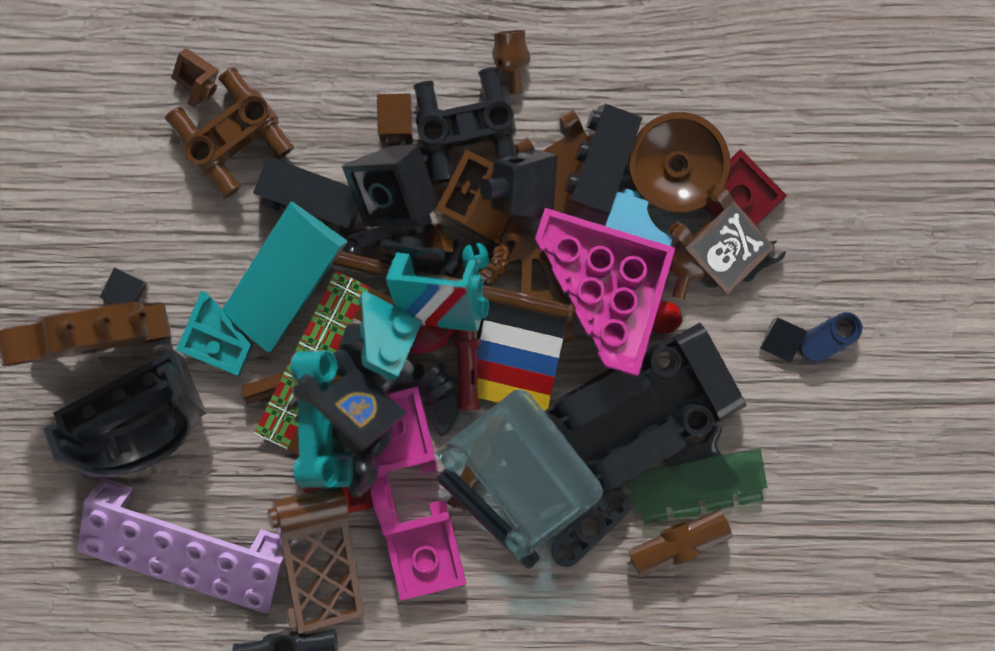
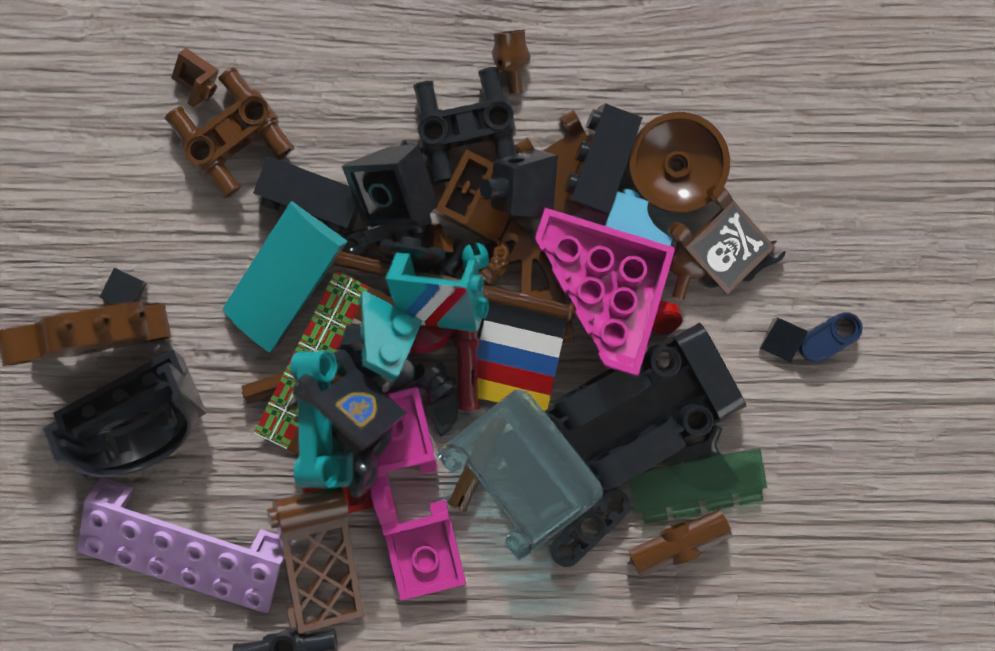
teal wing [176,291,253,376] -> none
reddish brown brick [377,93,413,145] -> none
black axle [437,467,540,569] -> none
dark red tile [703,149,787,226] -> none

